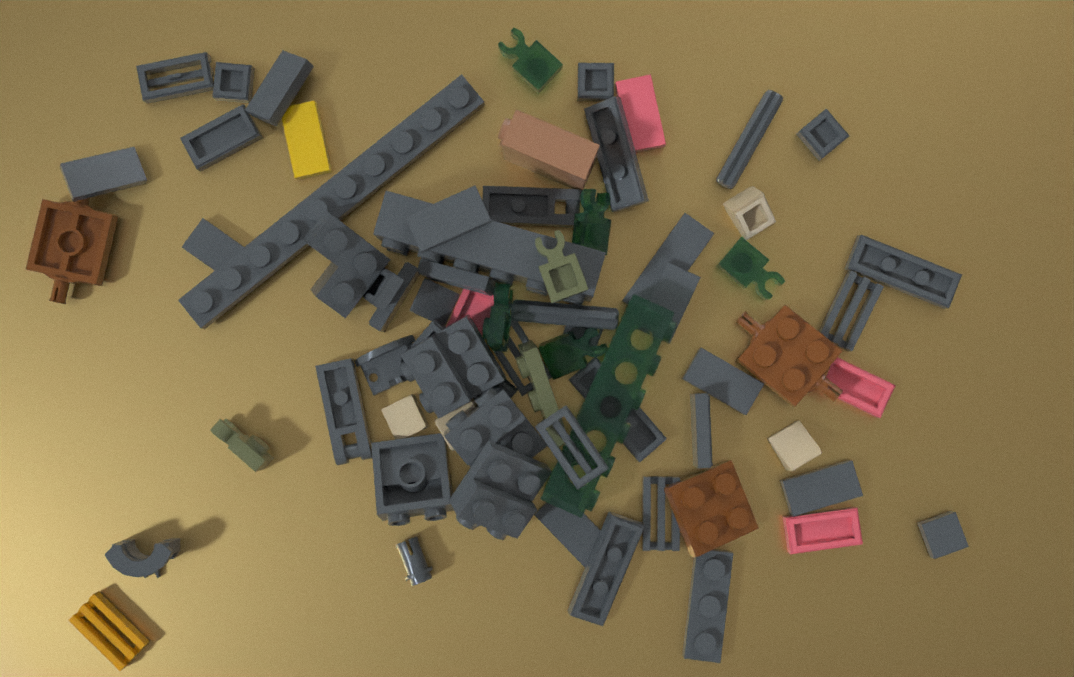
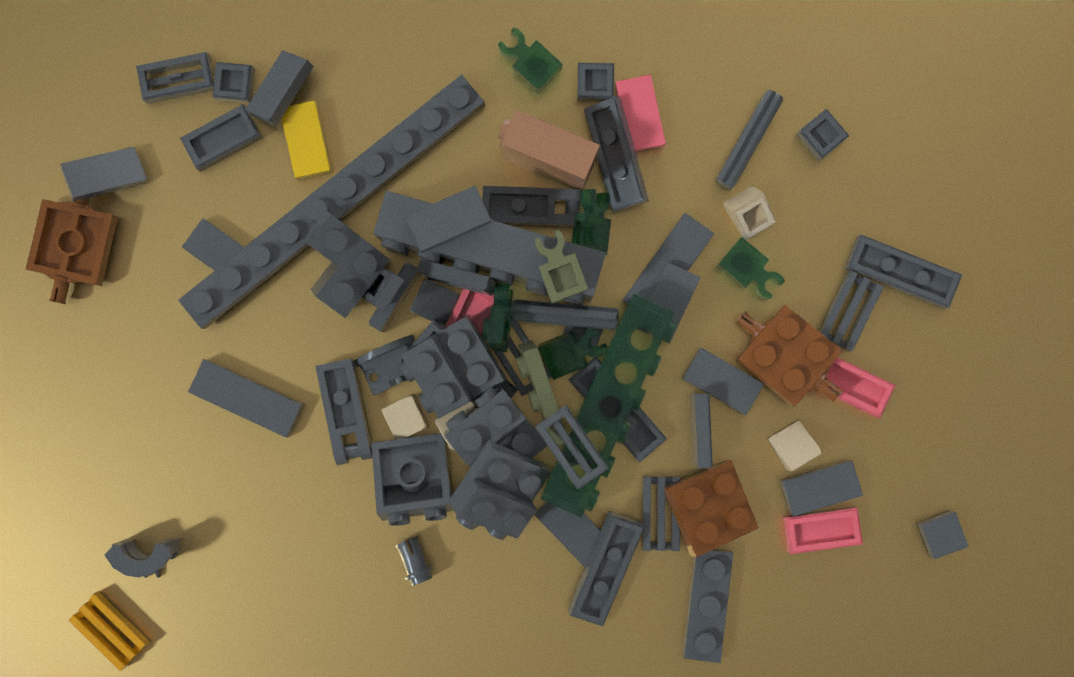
olive plate [210,418,274,472] -> none
none -> dark grey tile [188,359,304,438]

